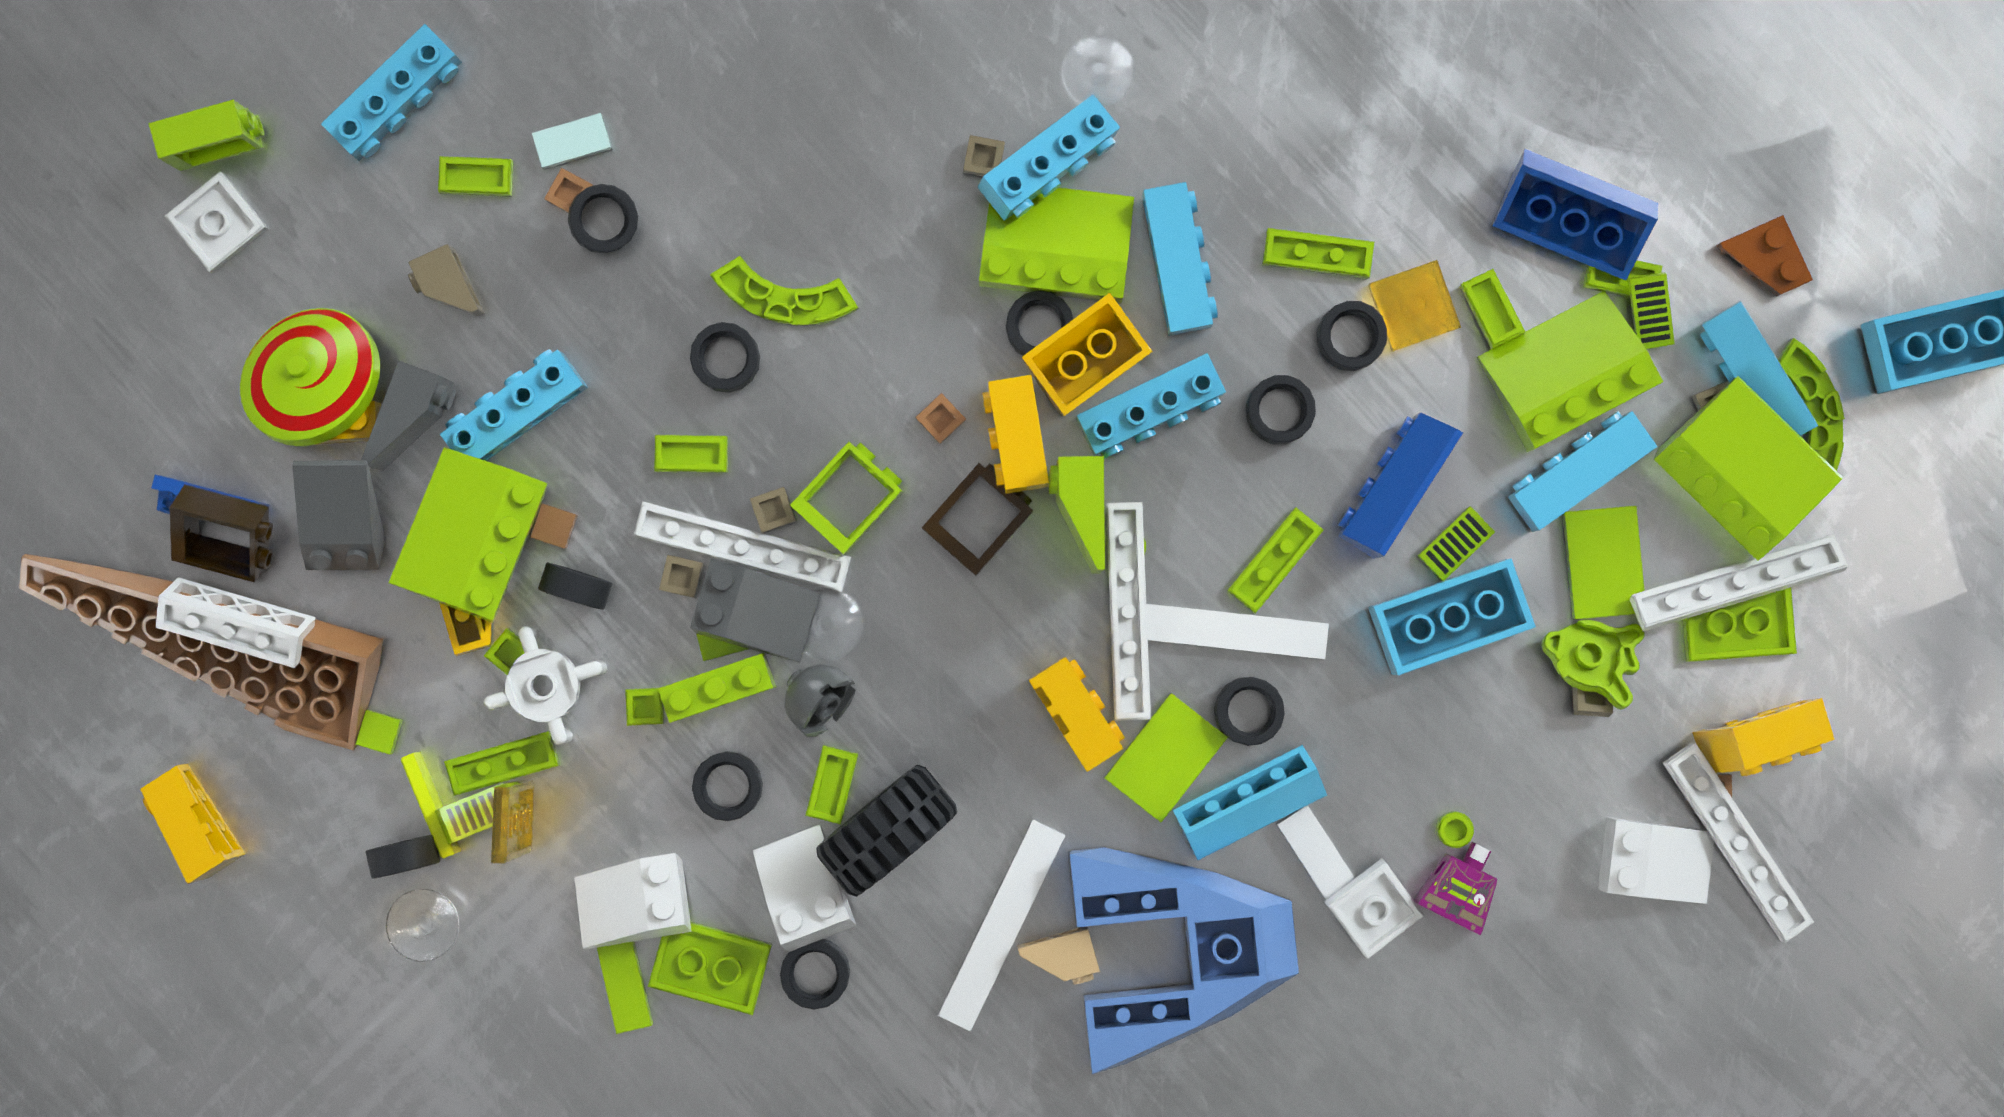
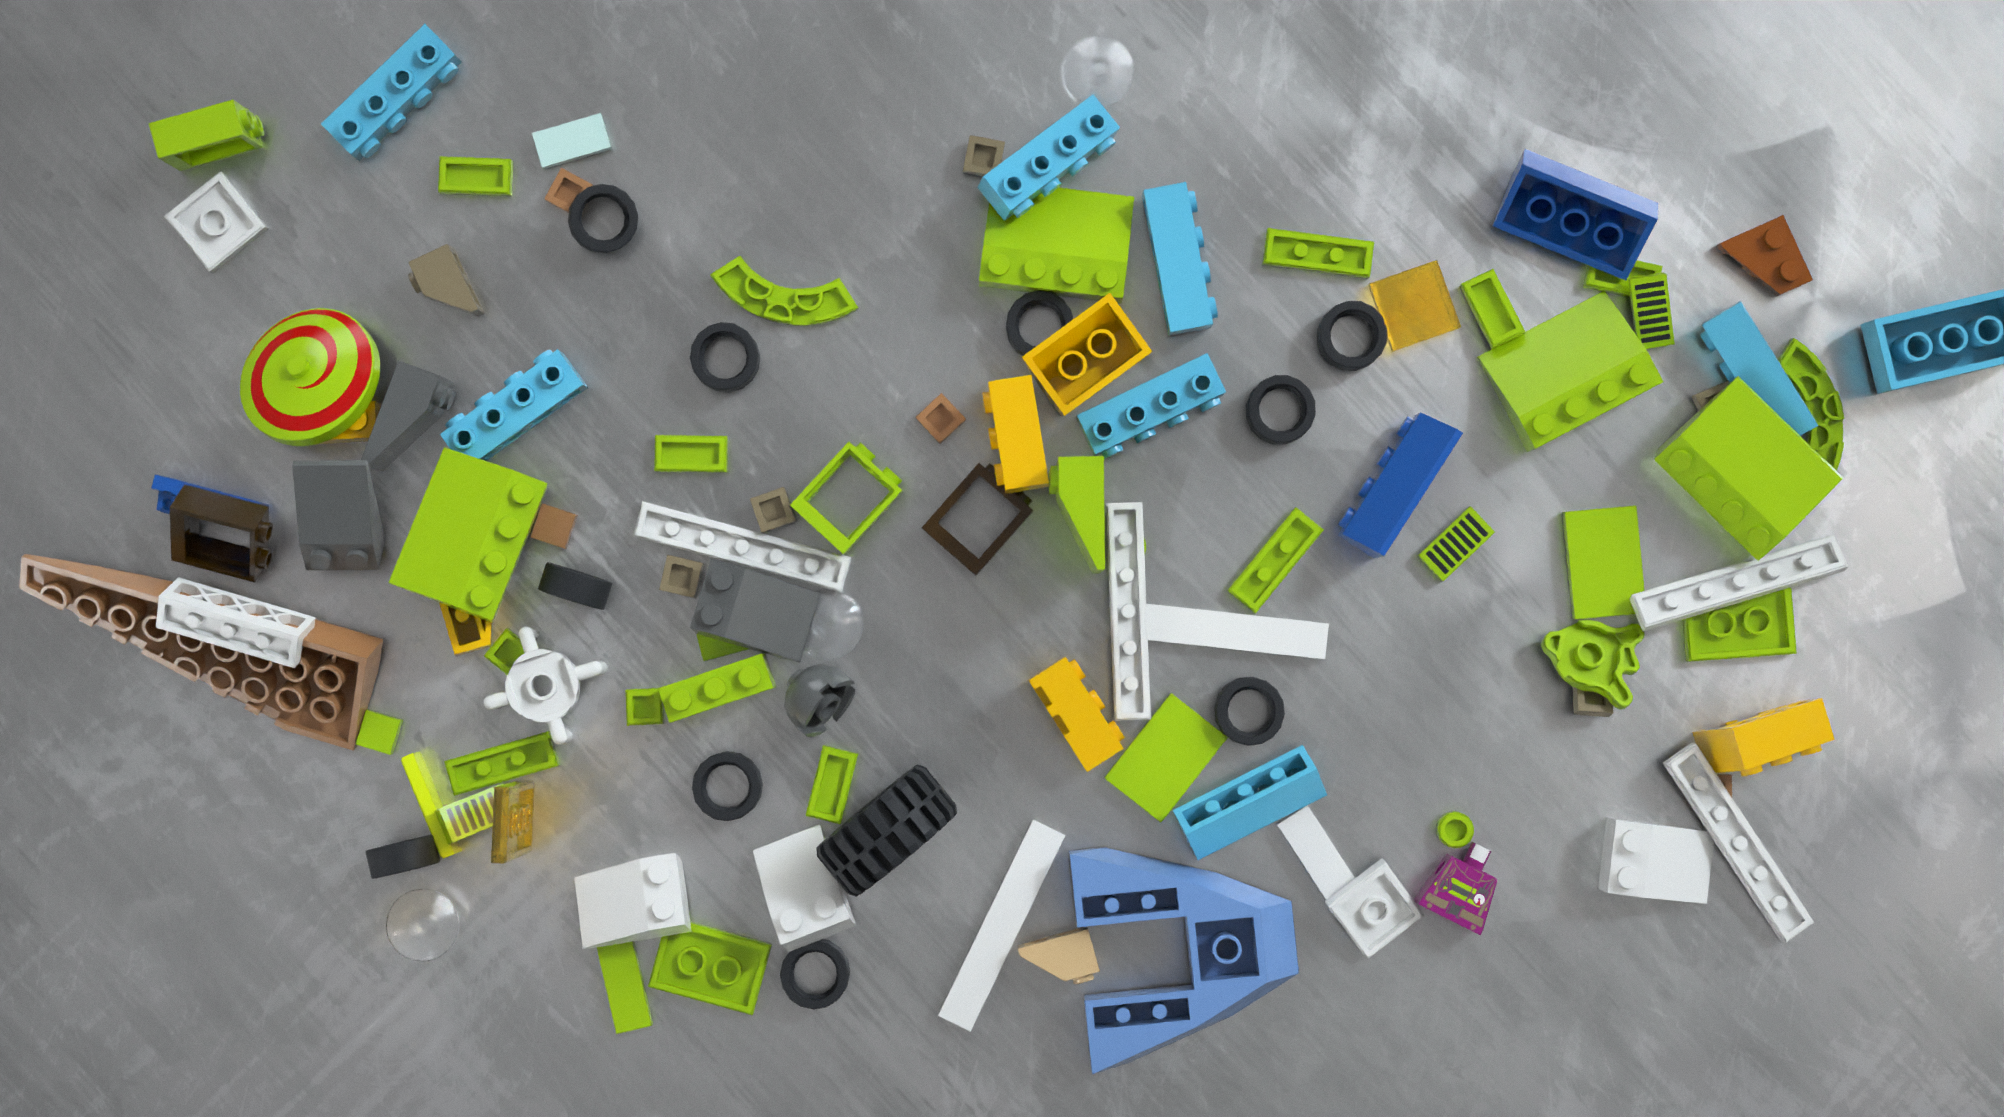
yellow wedge [140,764,245,884] -> none
medium azure brick [1368,558,1536,675] -> none
medium azure brick [1508,411,1658,532] -> none

